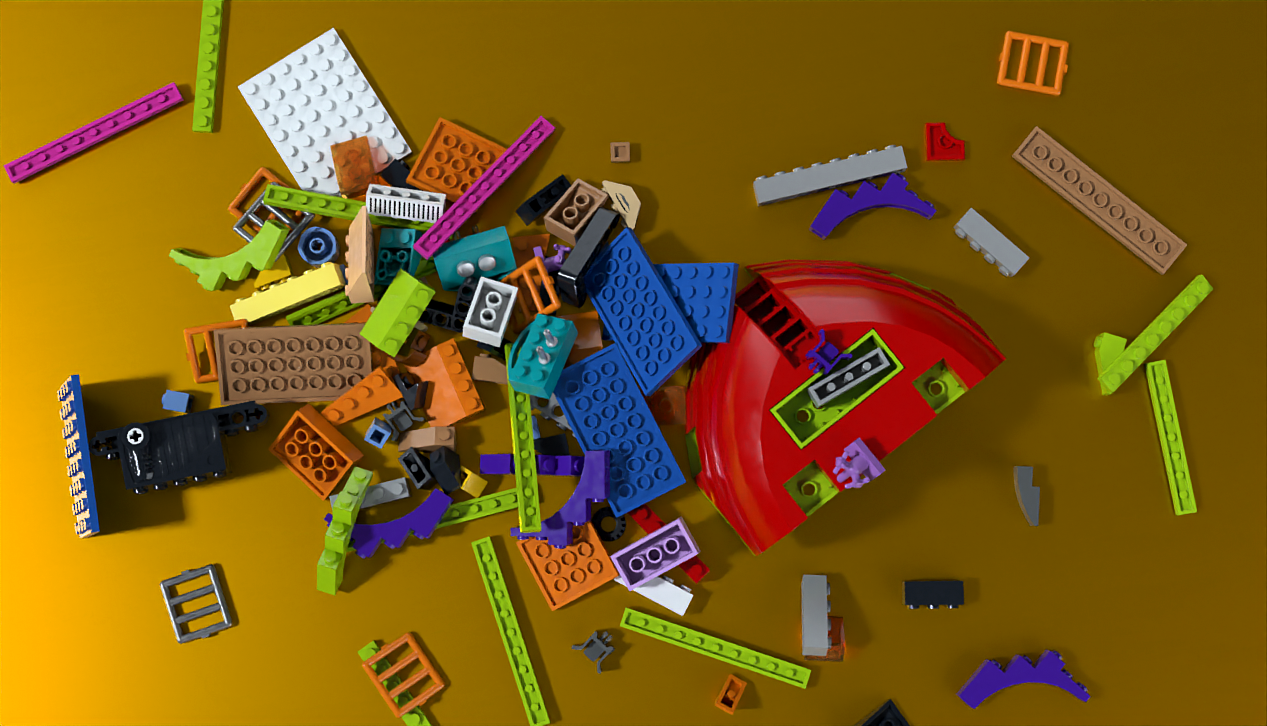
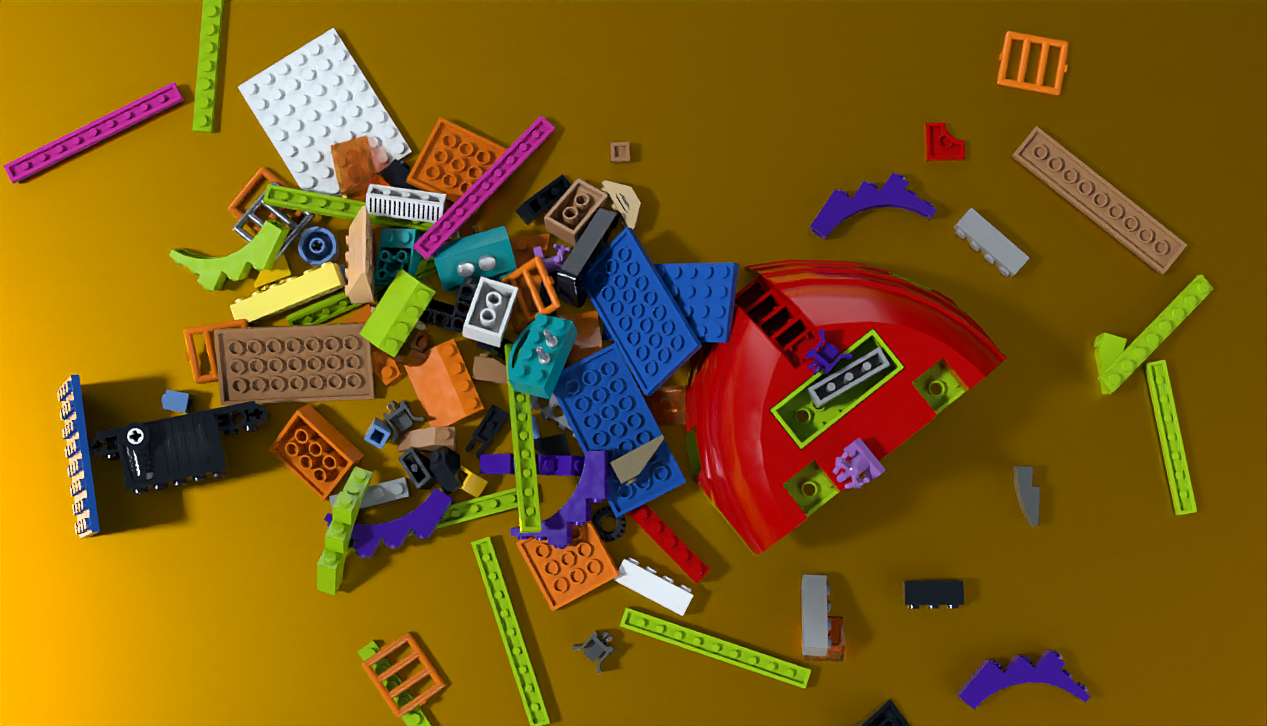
flat silver bar [159,564,233,644] -> none
orange wing [321,365,403,427] -> none
black slope [393,372,428,411] -> none
lavender brick [610,516,701,591] -> none
orange slope [715,674,747,715] -> none
light grey brick [753,145,908,207] -> none
none -> black hinge [465,404,509,459]
none -> dark tan slope [610,435,665,485]

